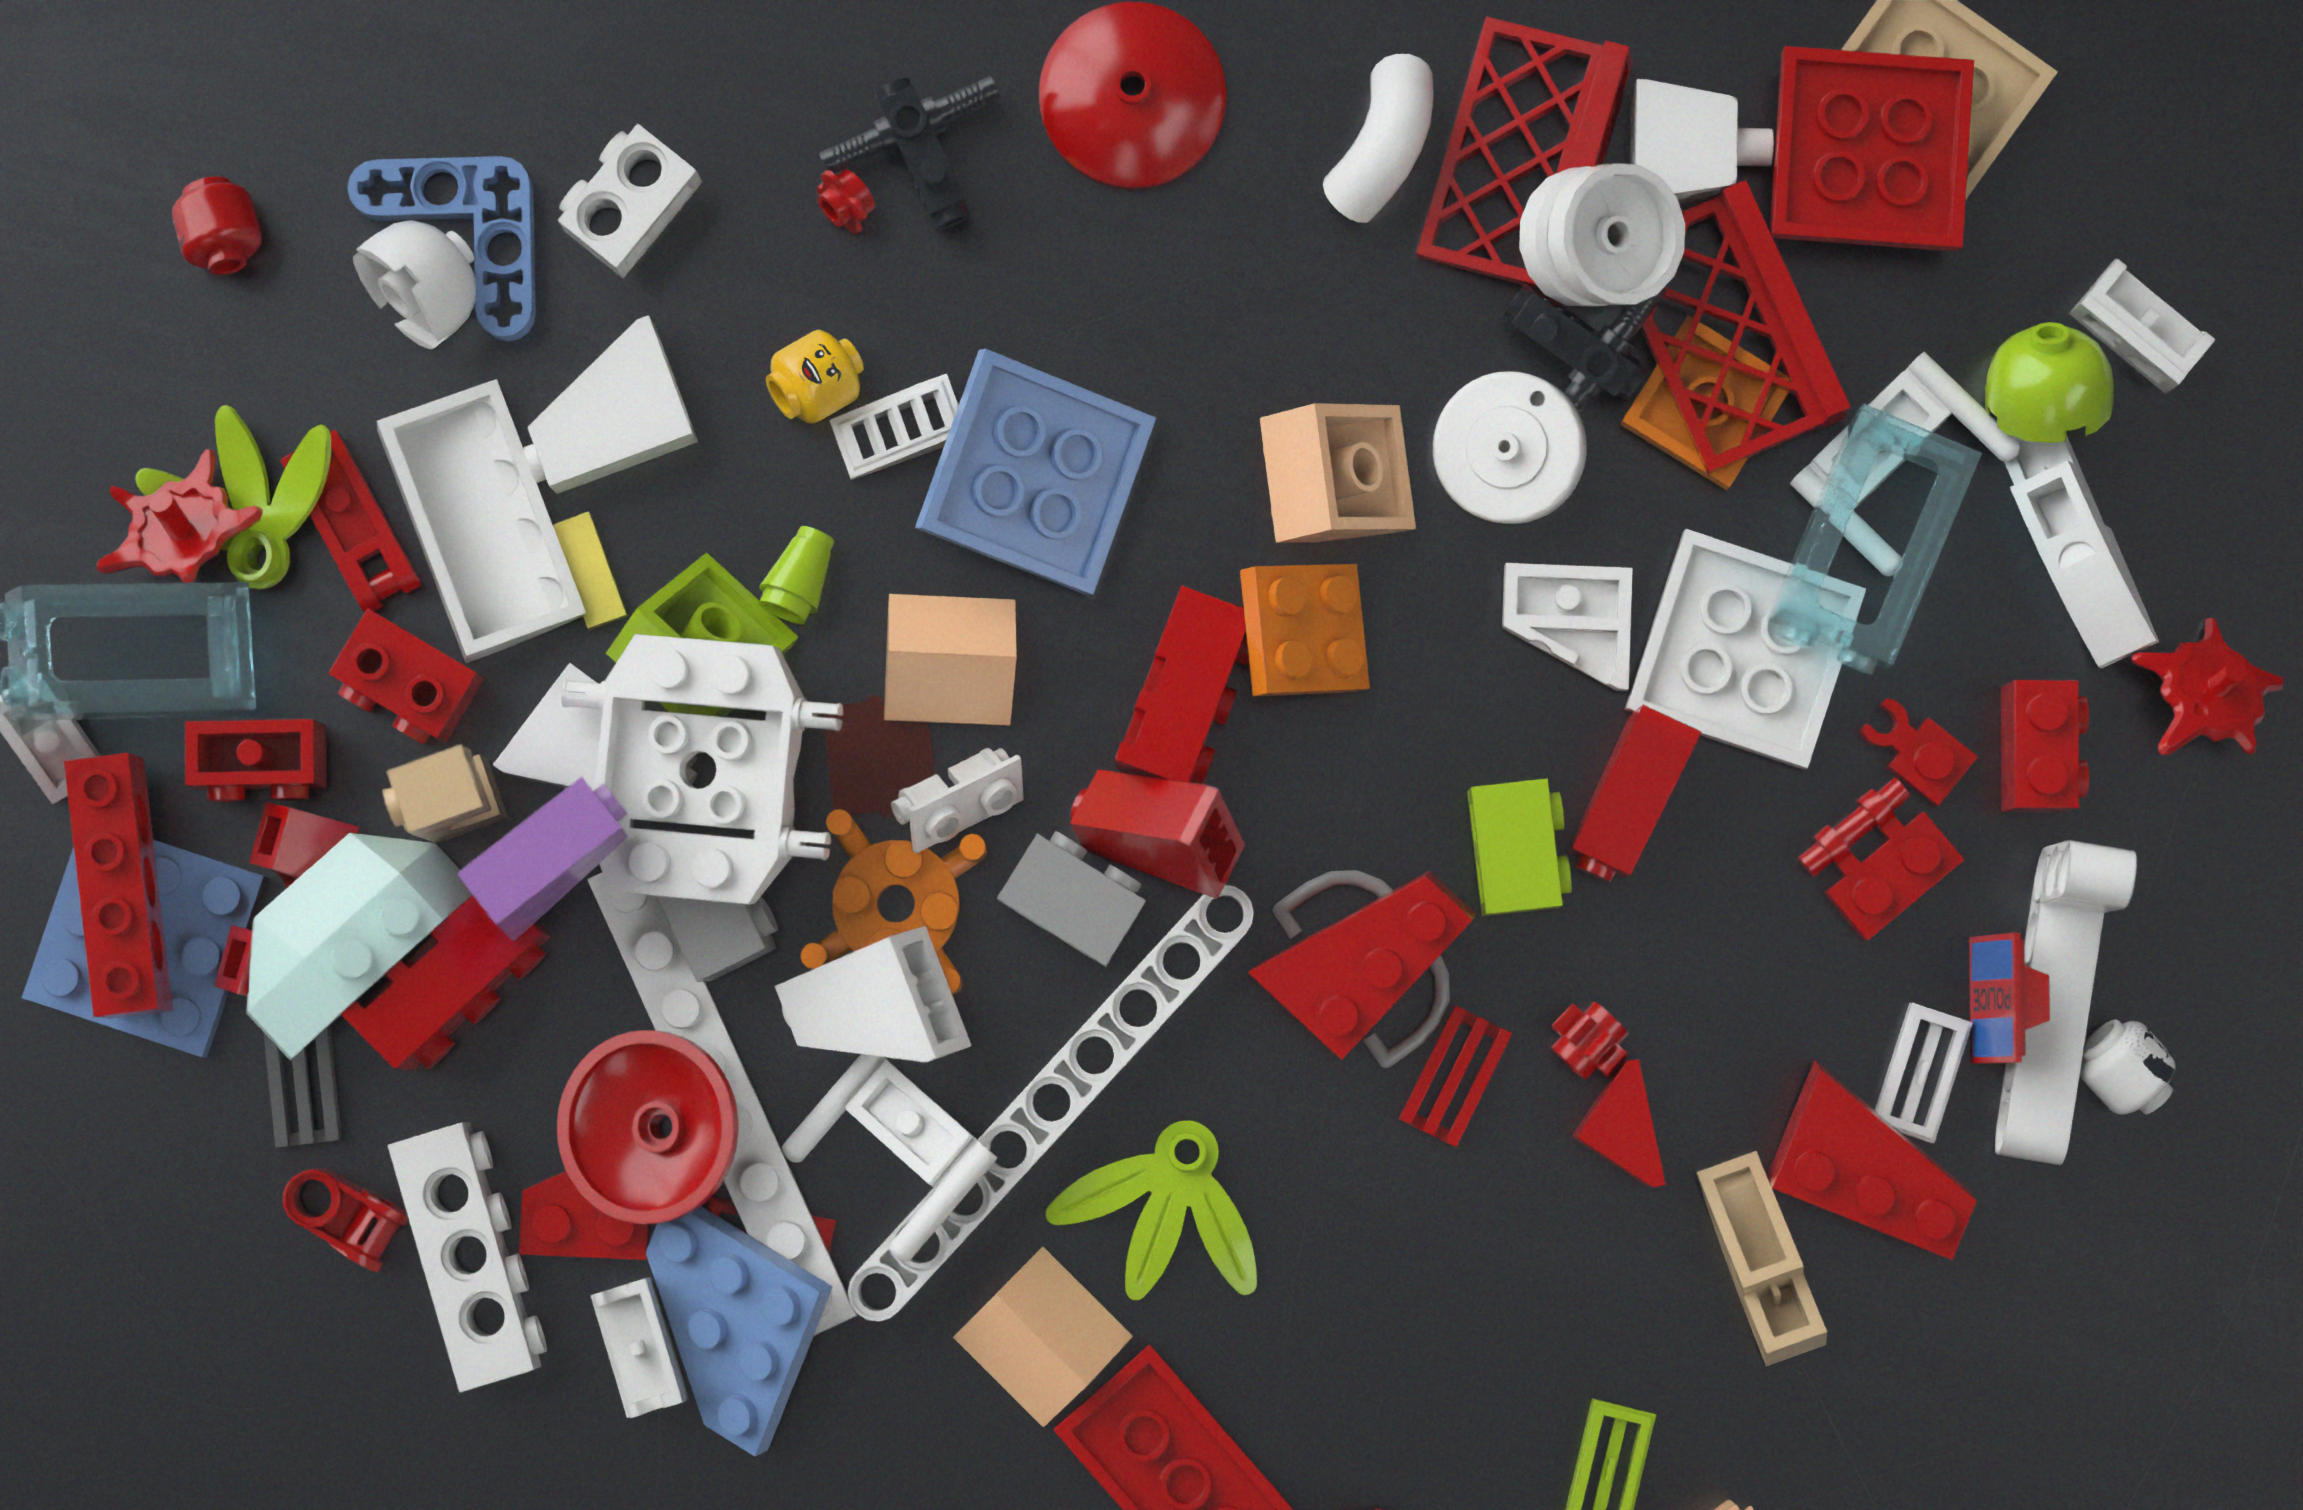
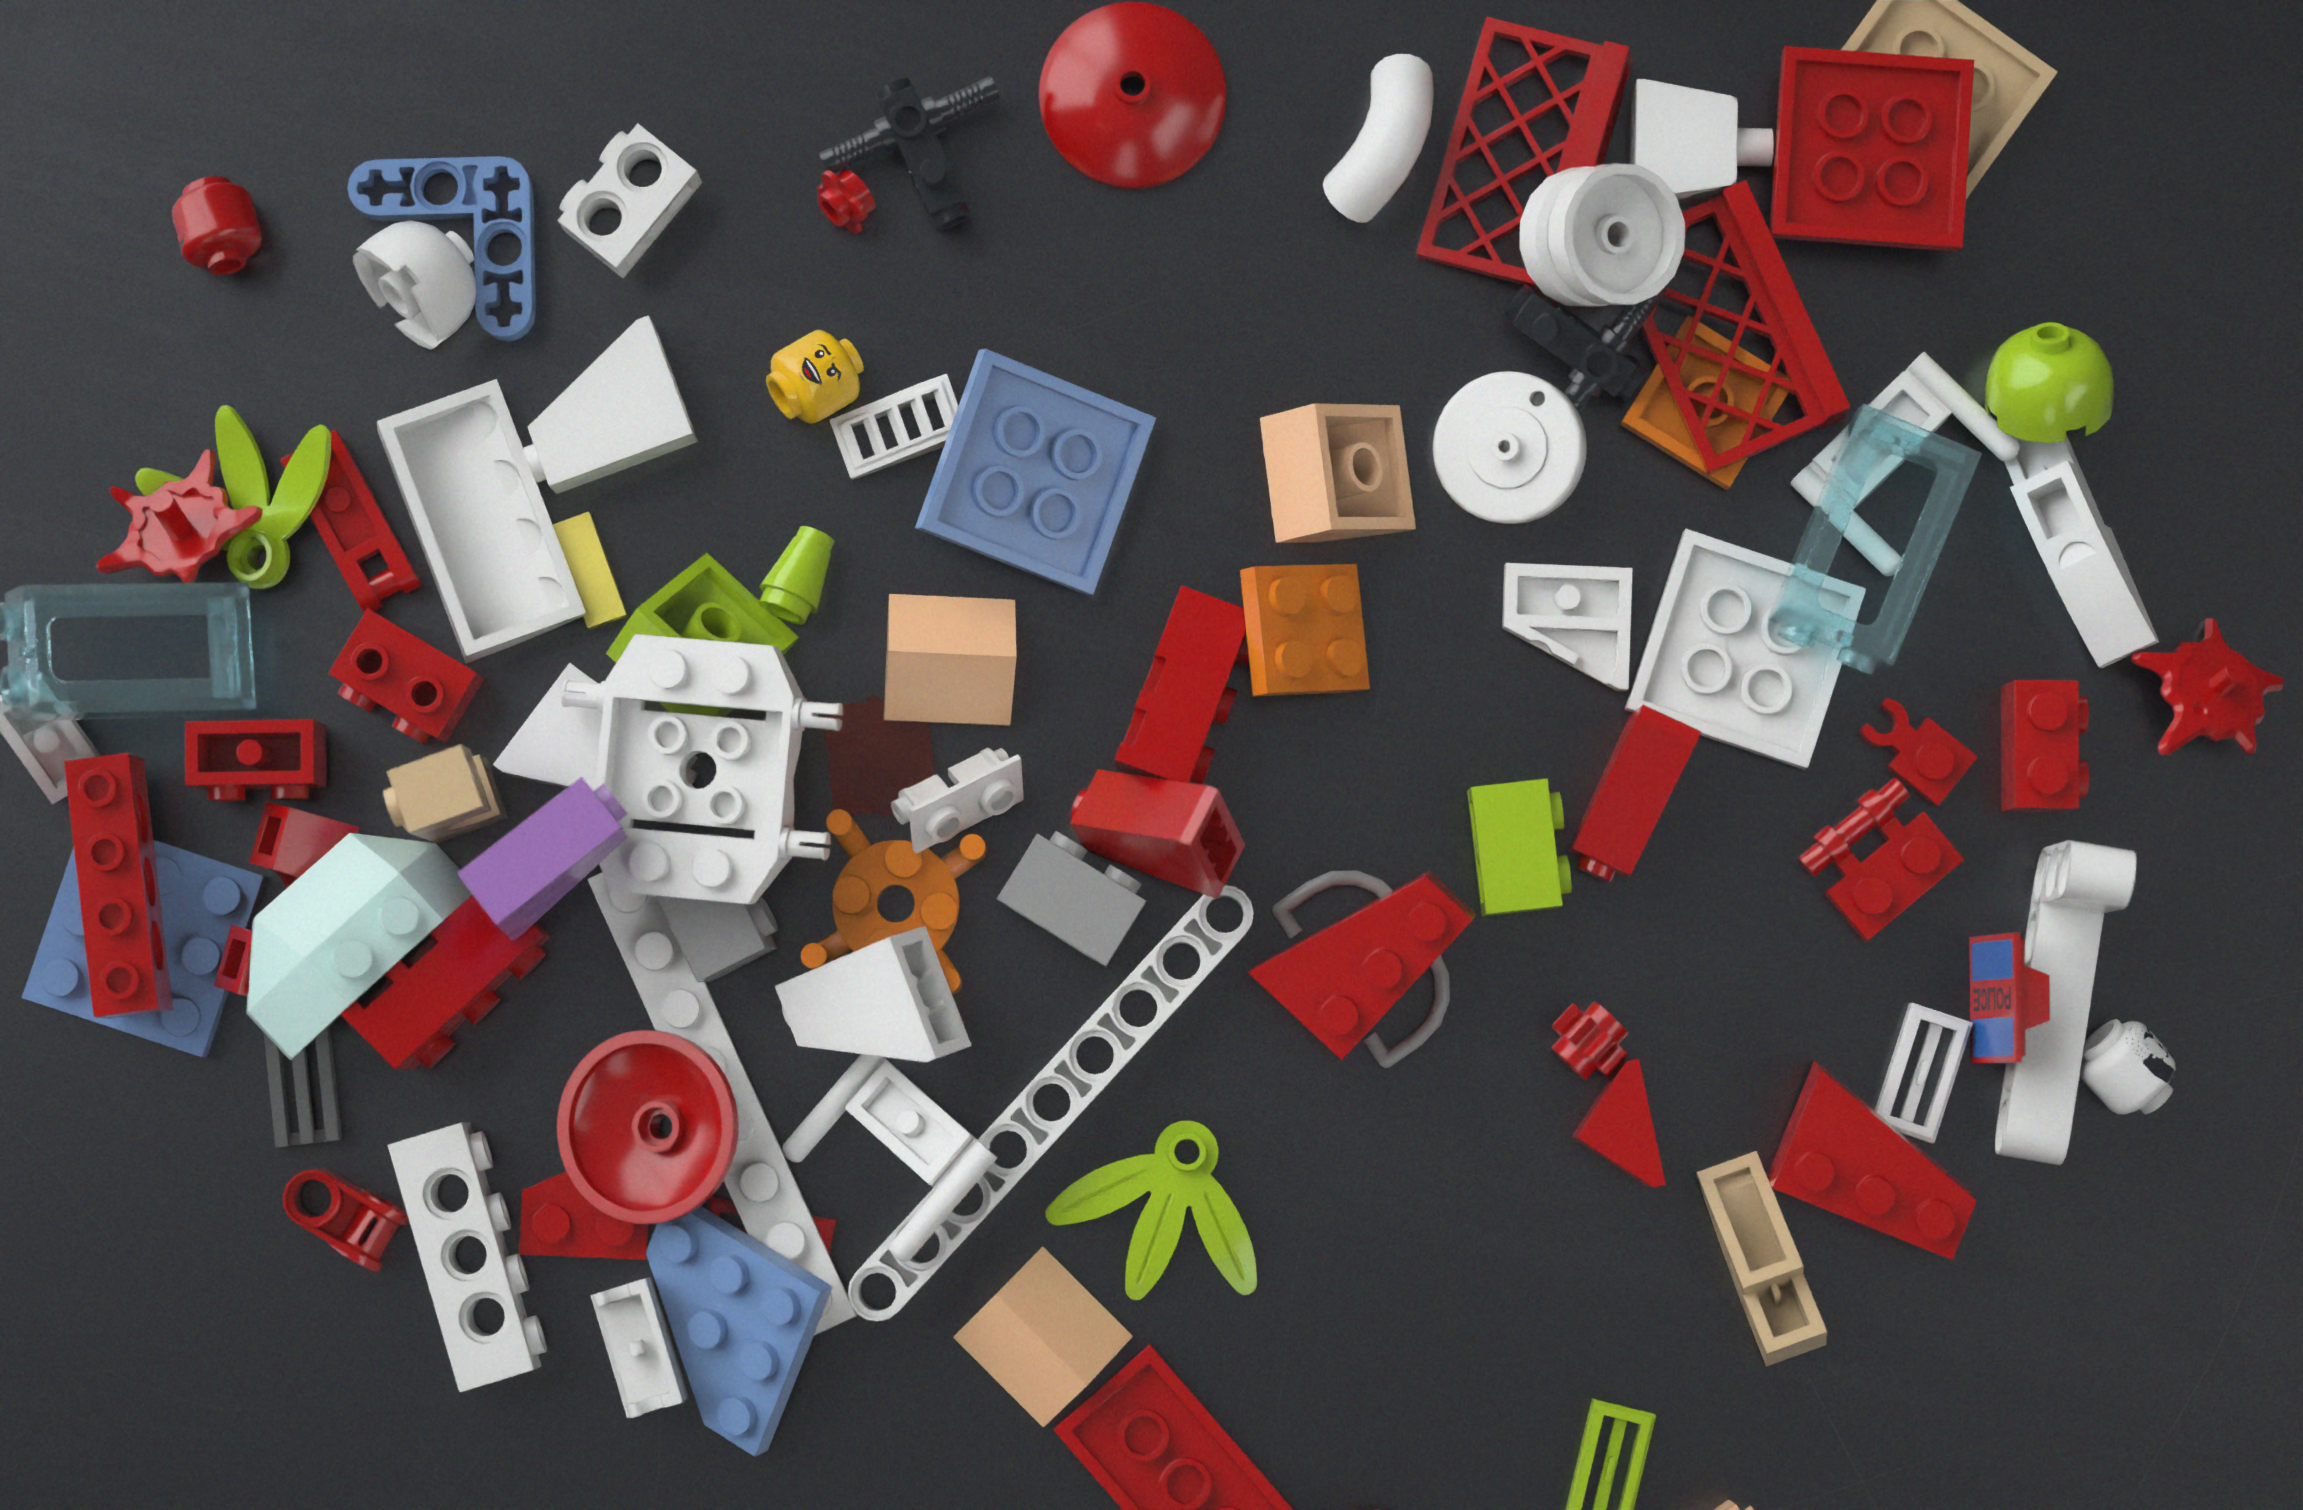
red tile [1398,1005,1512,1147] -> none
white hinge [2069,259,2215,394] -> none

